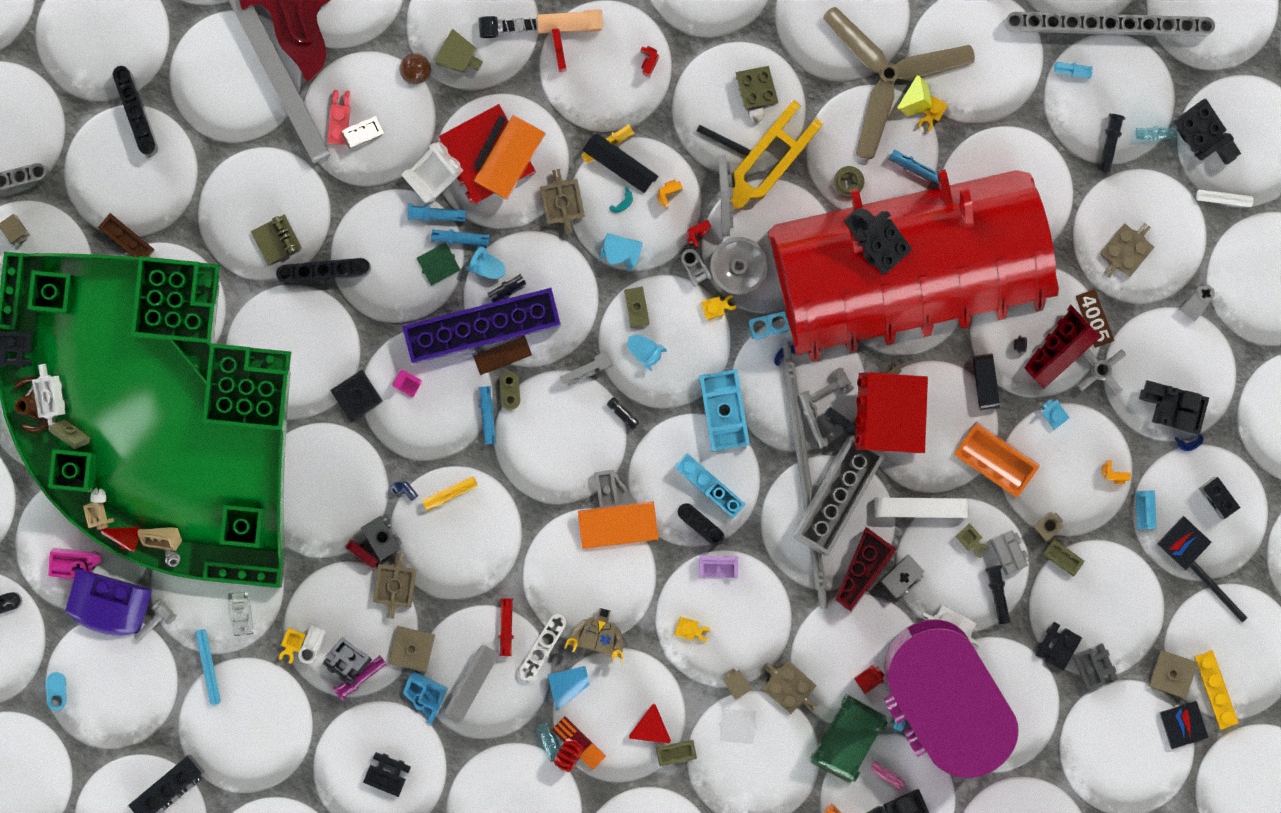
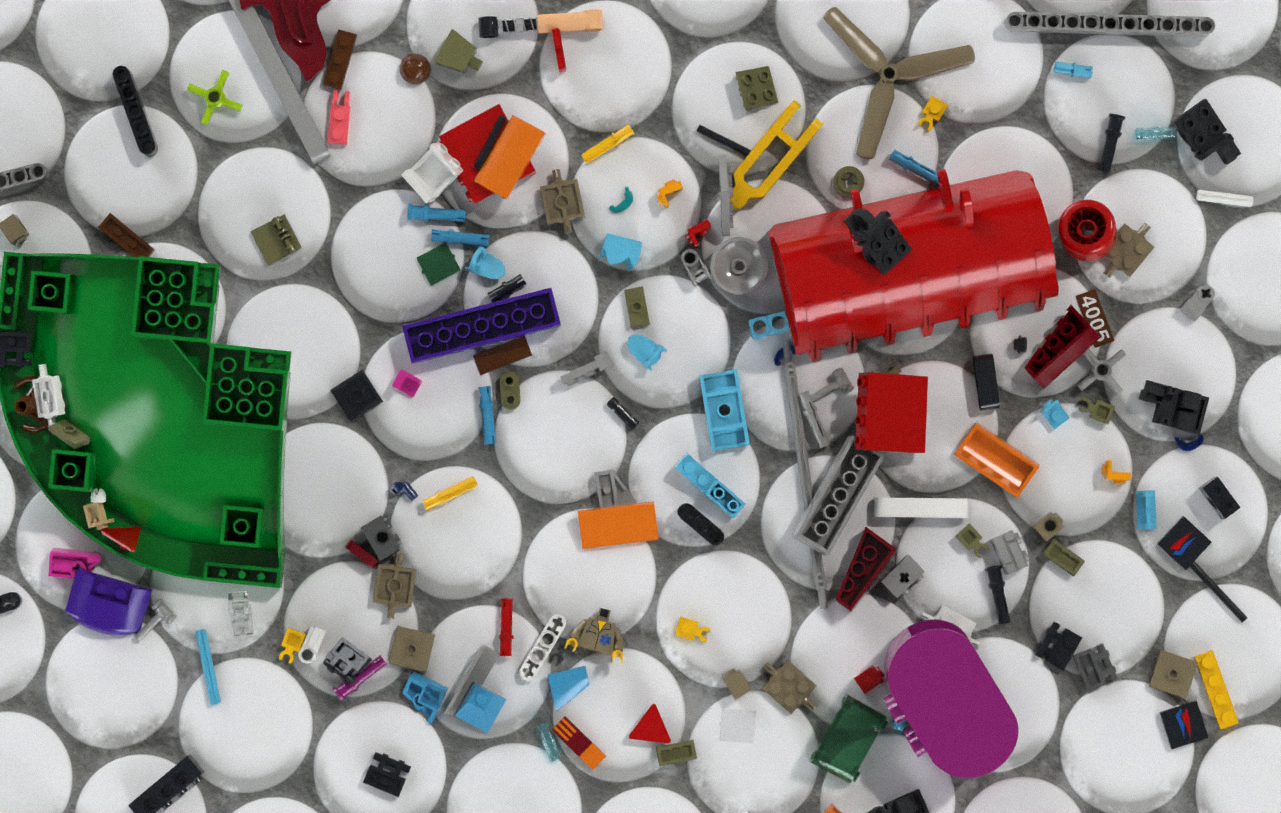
medium azure piece [46,672,67,711] -> none
tan slope [137,528,182,551] -> none
light grey pin [164,549,180,567] -> none
black beam [276,258,371,283] -> none
plate [341,116,384,149] -> none
red gear [554,738,583,772] -> none
black panel [582,131,659,193] -> none
red bracket [640,46,660,78] -> none
lavender hinge [699,556,738,578] -> none
yellow plate [701,295,737,320] -> none
white hinge [748,107,764,122] -> none
black plate [823,407,856,434] -> none
bright pink axle [870,761,905,790] -> none
neon yellow slope [897,75,933,117] -> none
none -> lime bar [187,70,243,126]
none -> reddish brown plate [323,29,357,90]
none -> dark azure slope [454,681,506,733]
none -> red wheel [1058,199,1117,262]
none -> olive plate [1078,398,1115,424]

